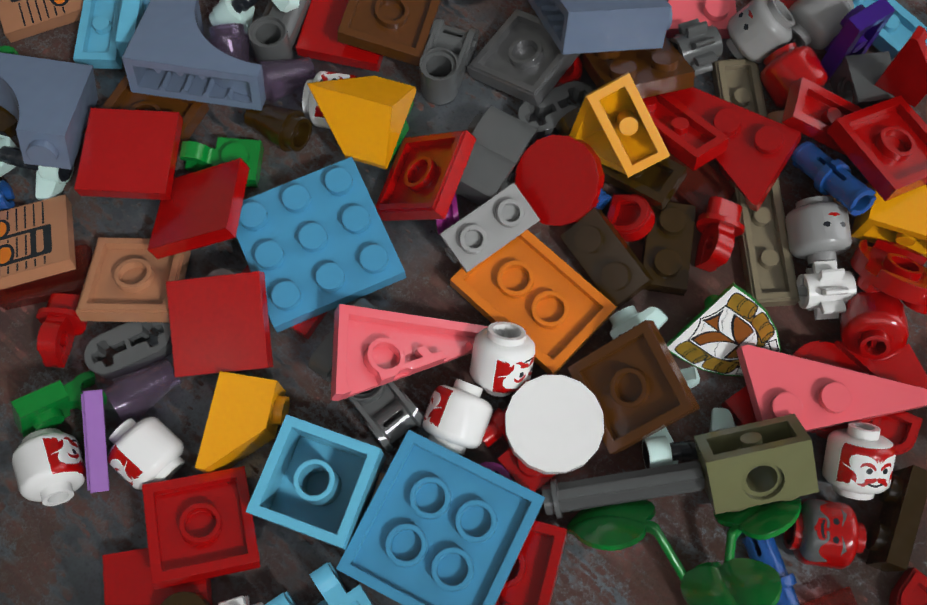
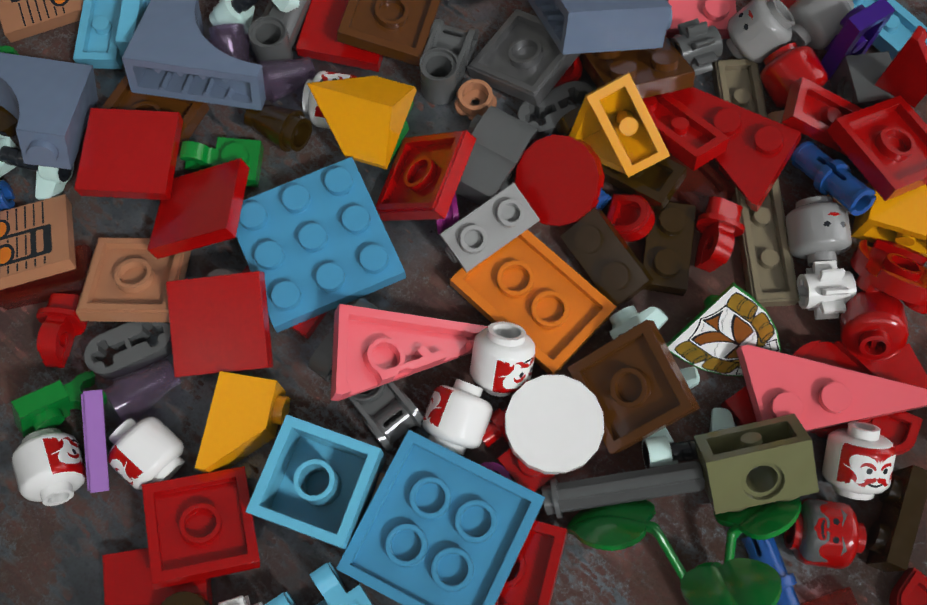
none -> nougat plate [454,79,497,121]

